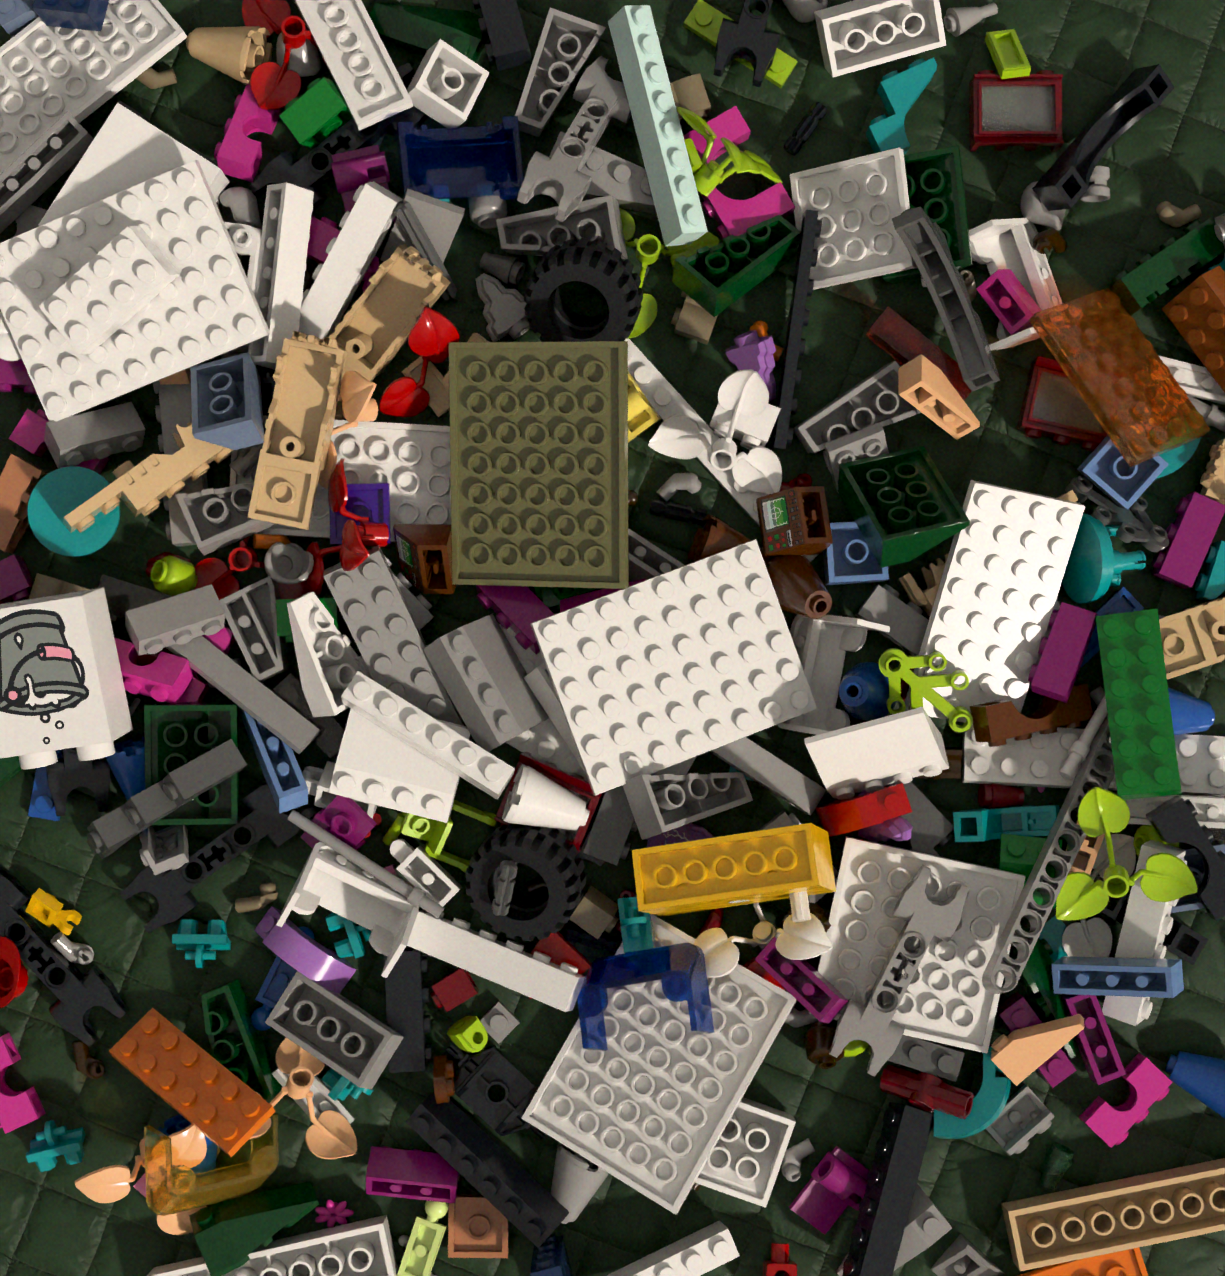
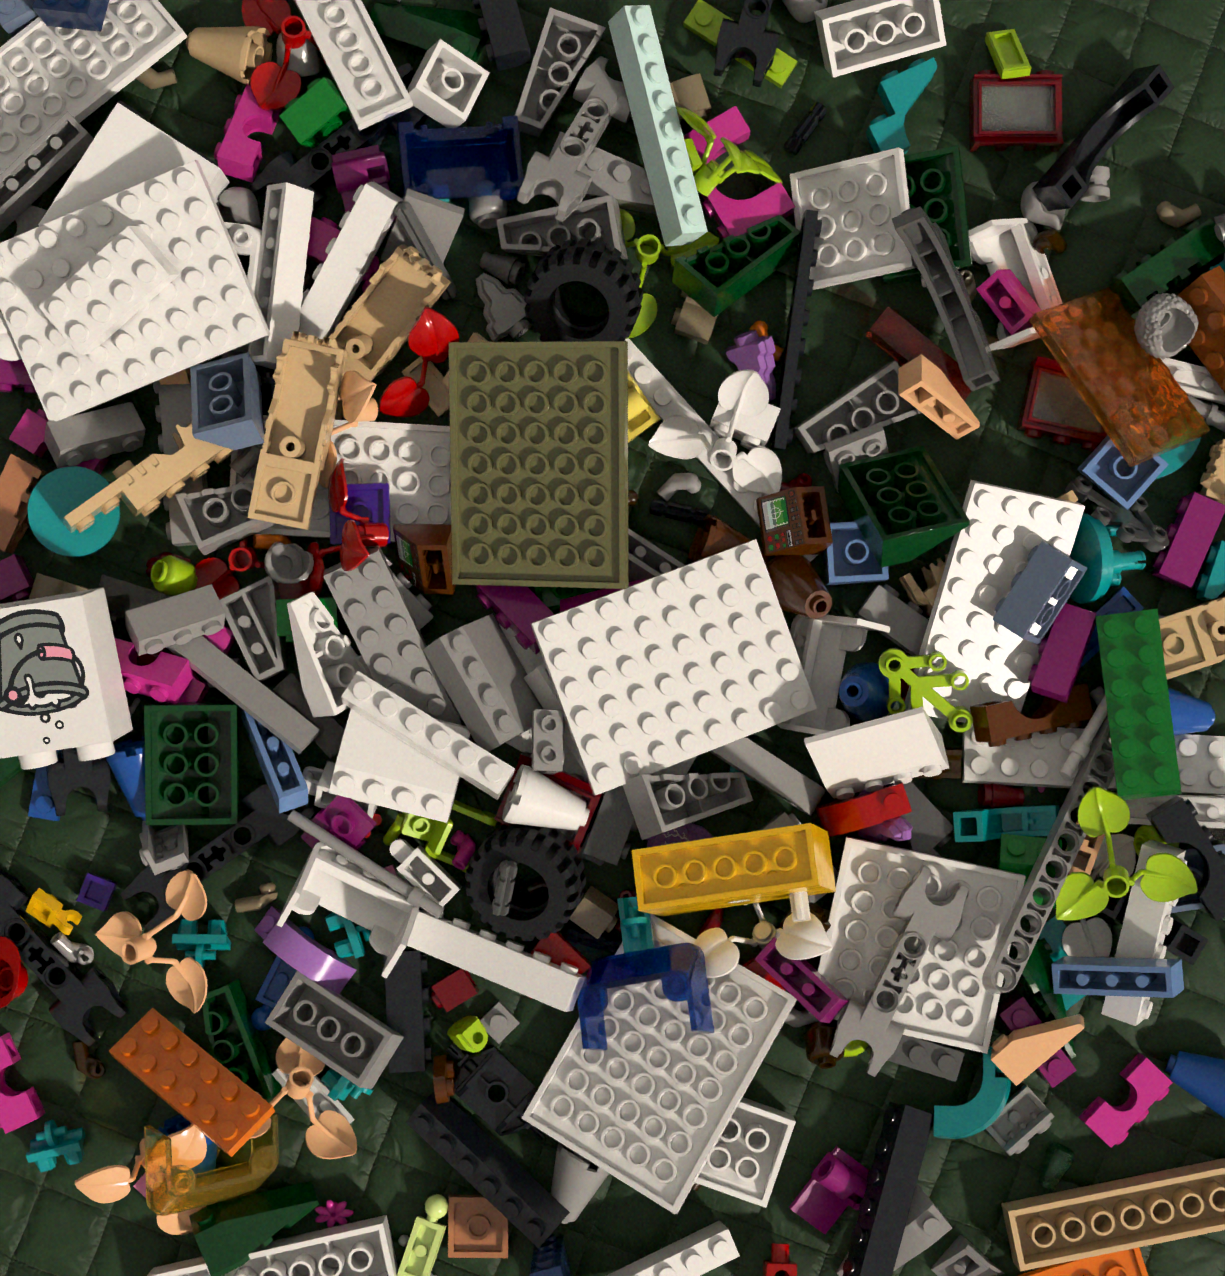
dark grey arch [87,739,247,859] -> none
magenta brick [366,1146,460,1203] -> none
light grey arm [781,1138,815,1182] -> none
dark red piece [879,1065,974,1120] -> none
light grey cone [944,2,998,37] -> none
magenta brick [1062,994,1126,1085] -> none
none -> dark purple plate [76,872,118,911]
none -> light nougat plant [95,870,208,1013]
none -> dark pink arm [450,830,476,870]
none -> light grey bracket [532,709,565,775]
none -> sand blue slope [992,541,1088,645]
none -> light grey hair [1134,293,1199,359]

